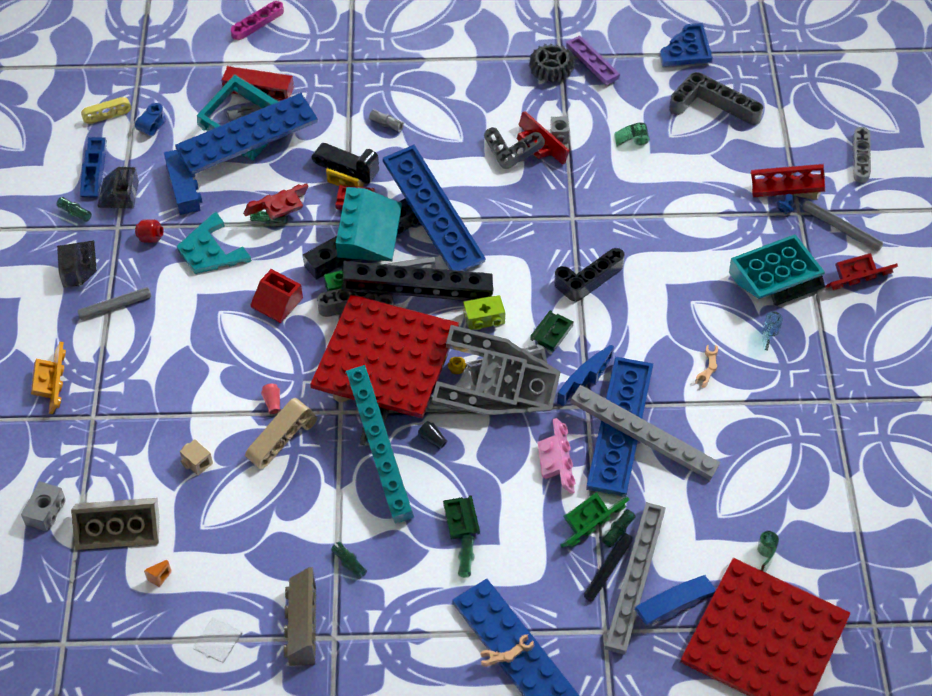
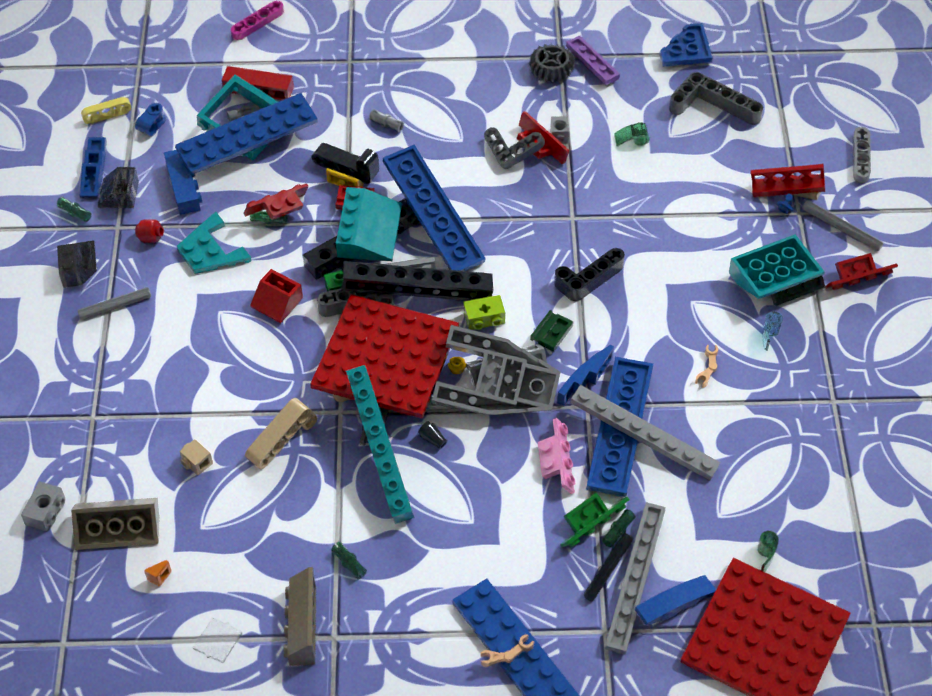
light orange bracket [31,341,66,414] -> none
coral cone [261,384,281,414] -> none
dark green plate [443,495,480,540] -> none
clear green pin [458,535,475,578] -> none

